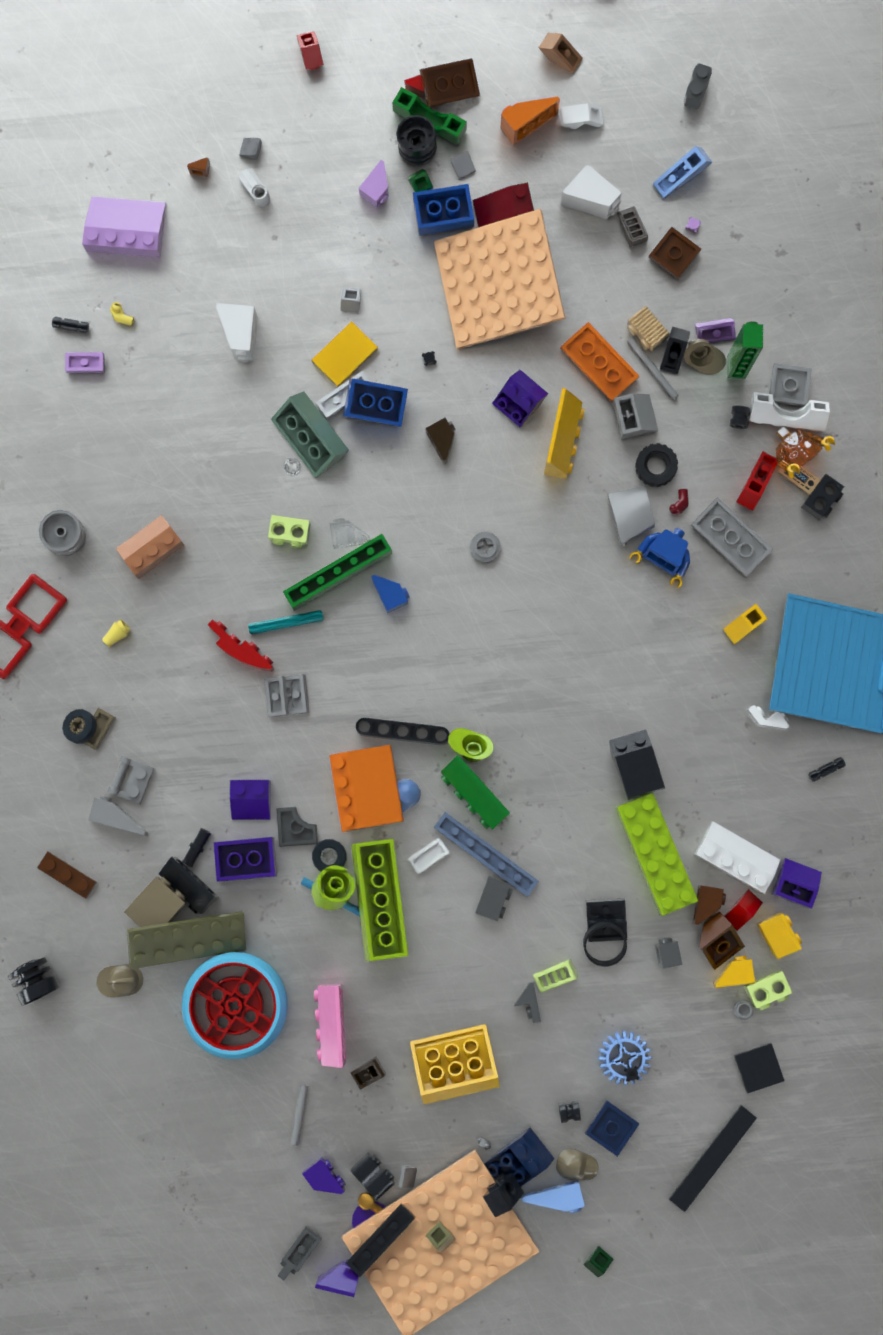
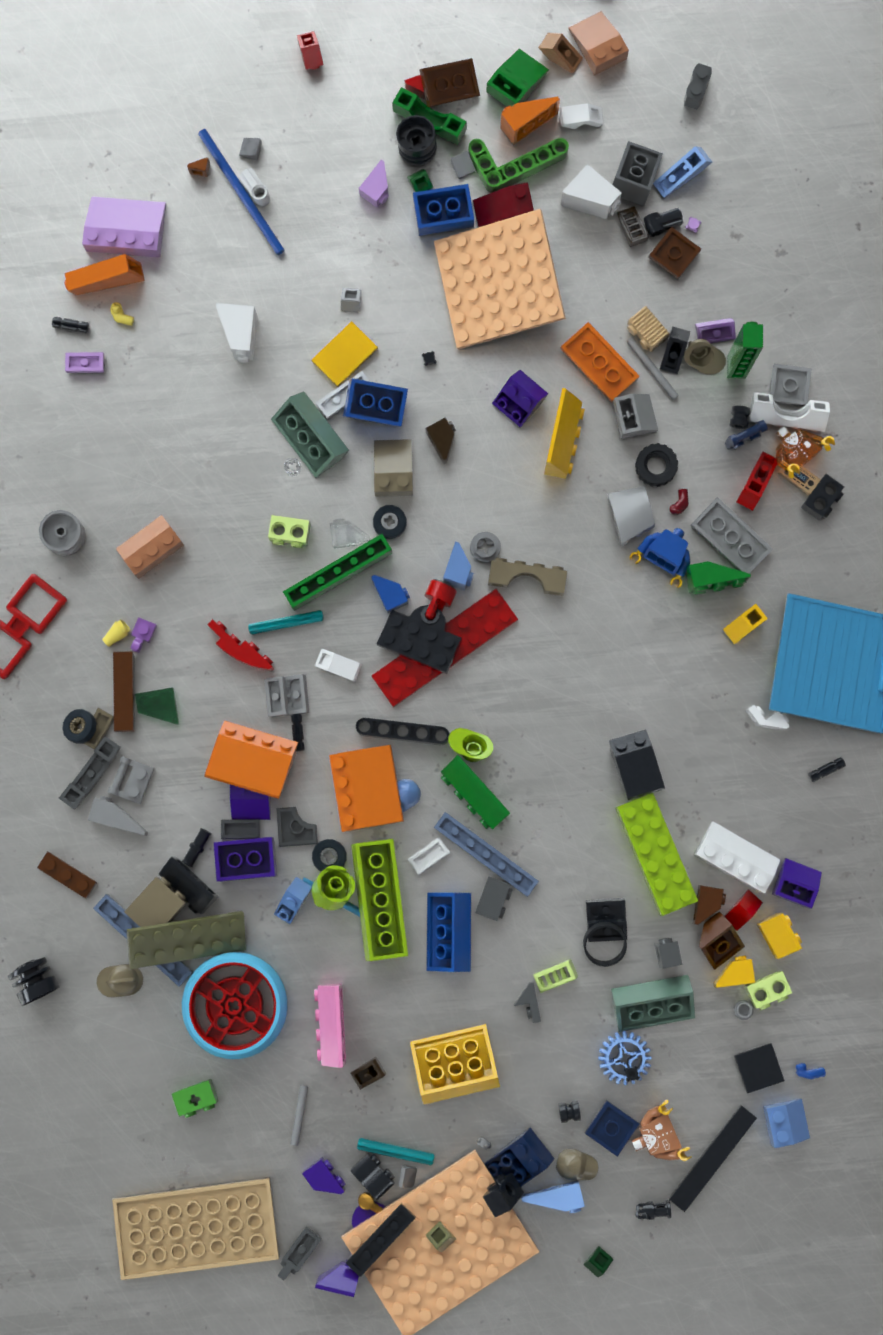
none -> dark grey slope [59,736,121,810]
none -> orange slope [64,254,145,295]
none -> sand blue plate [93,894,193,987]
none -> tan plate [112,1178,279,1280]
none -> reddish brown slope [113,651,135,732]
none -> medium lavender plate [130,617,157,653]
none -> clear green wing [135,687,179,725]
none -> bright green brick [172,1079,218,1118]
none -> blue piece [198,129,285,255]
none -> orange slope [204,720,298,799]
none -> dark grey tile [221,820,260,839]
none -> medium blue slope [274,877,312,924]
none -> black axle [291,714,305,751]
none -> white slope [315,649,362,682]
none -> teal axle [357,1138,434,1165]
none -> red plate [371,589,518,707]
none -> black bush [373,505,407,539]
none -> dark tan slope [374,439,413,497]
none -> black plate [377,579,462,674]
none -> blue slope [427,893,471,972]
none -> medium blue slope [443,541,474,591]
none -> bright green beam [468,138,569,193]
none -> green slope [486,48,549,107]
none -> dark tan arch [488,558,567,596]
none -> nougat slope [569,11,629,76]
none -> sand green slope [611,975,695,1032]
none -> dark grey slope [612,141,663,206]
none -> nougat torso [631,1100,692,1161]
none -> black piece [635,1200,671,1220]
none -> black piece [643,208,684,237]
none -> green slope [685,561,751,595]
none -> dark blue plate [725,420,768,450]
none -> medium blue slope [763,1099,810,1148]
none -> blue arm [796,1063,826,1080]

